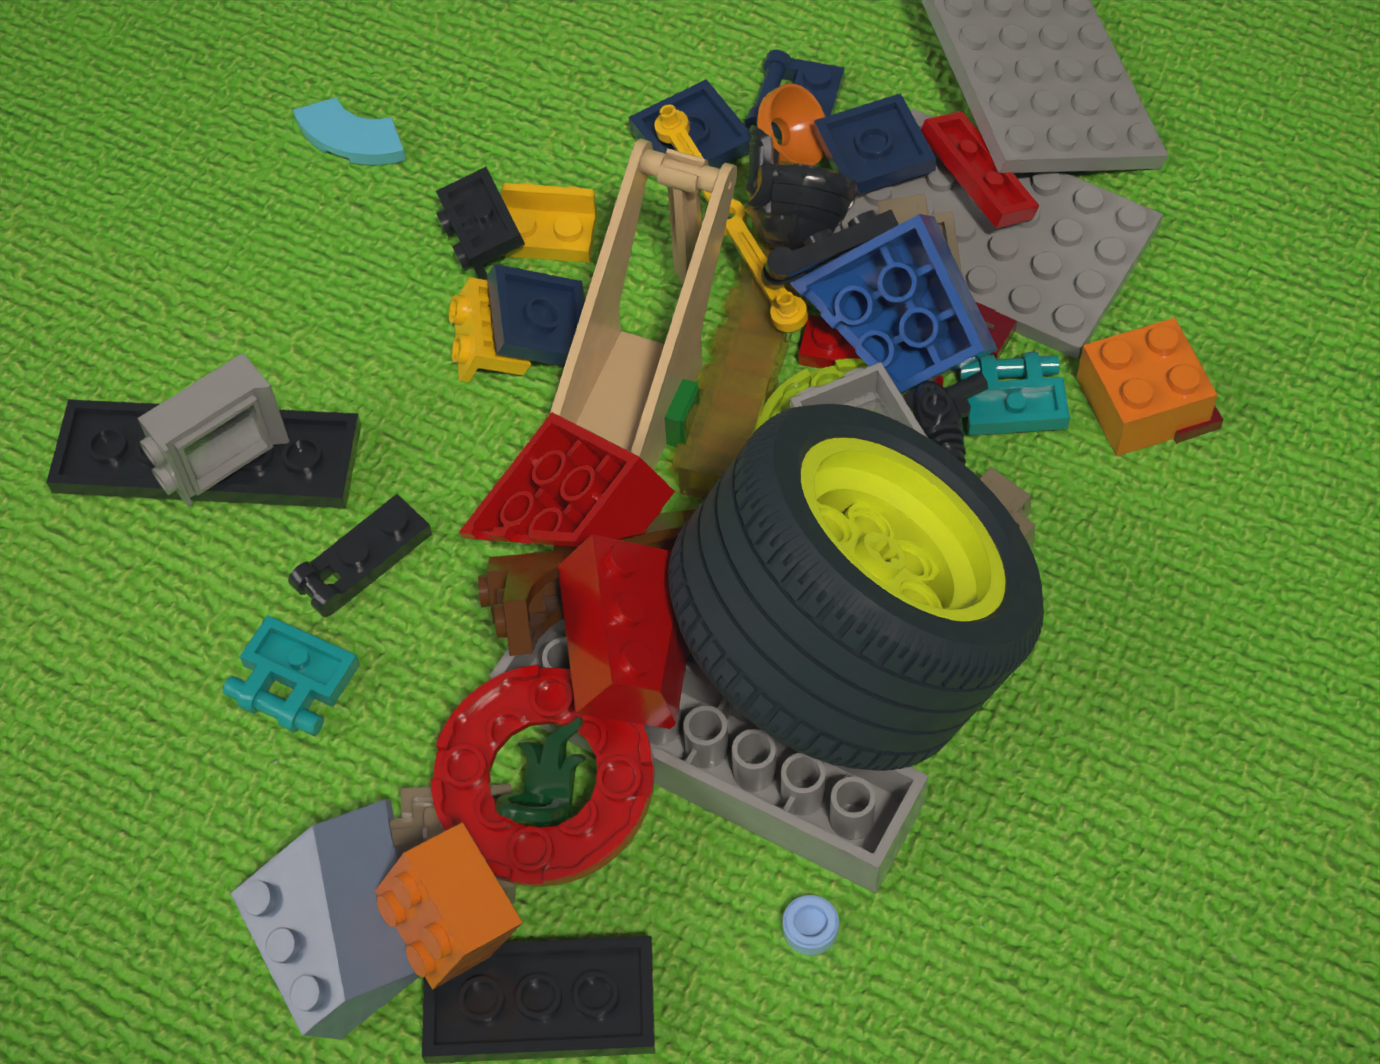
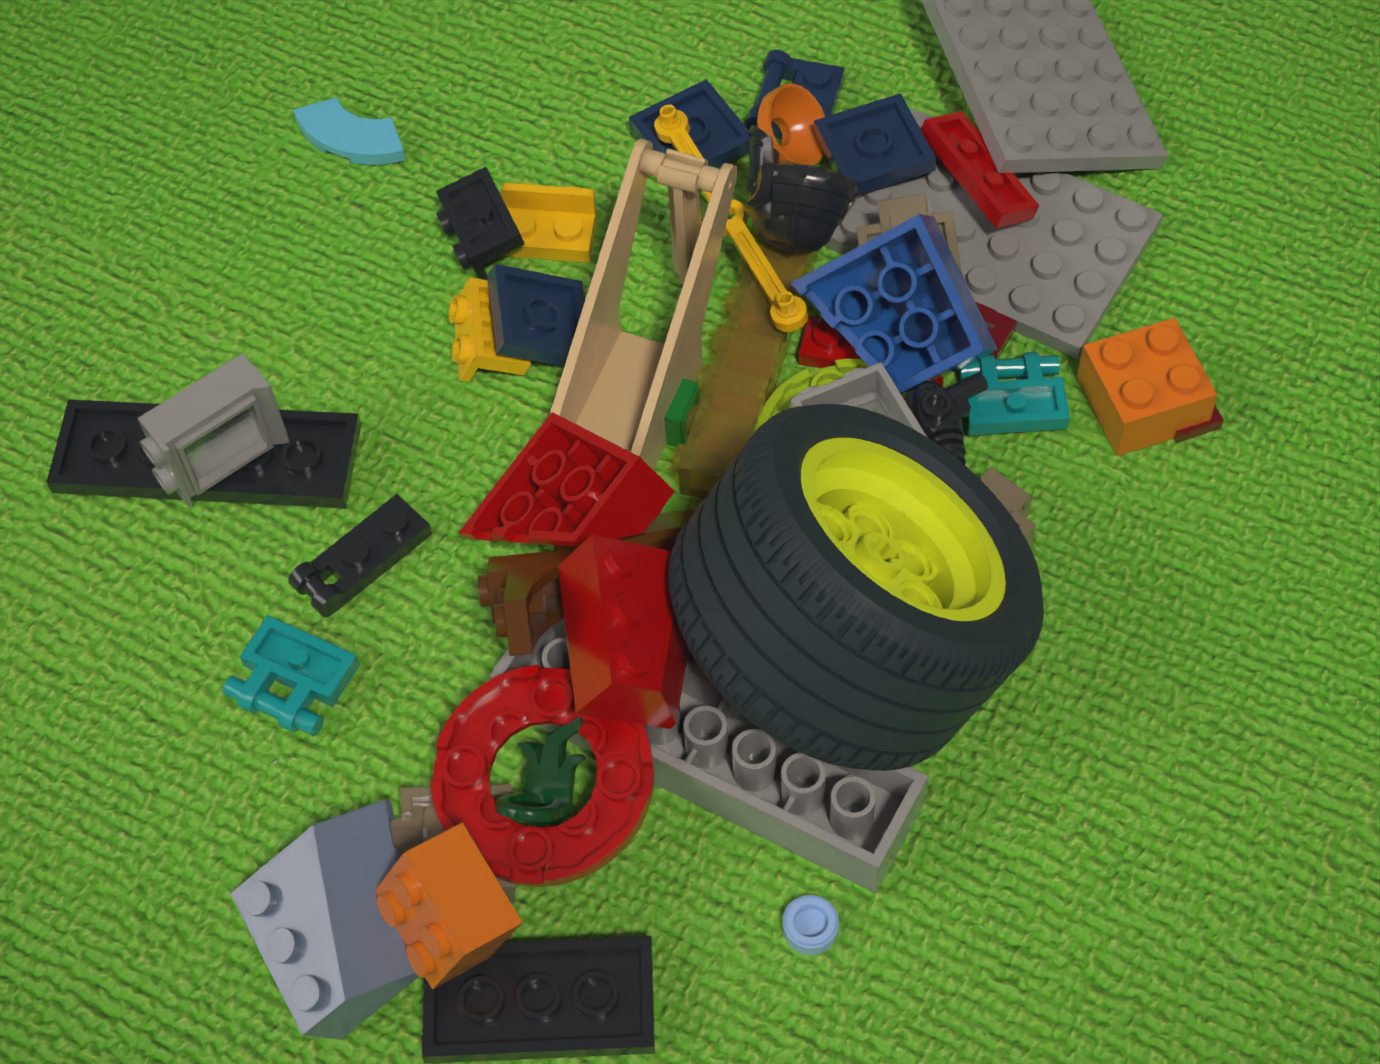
black plate [761,209,899,290] -> none

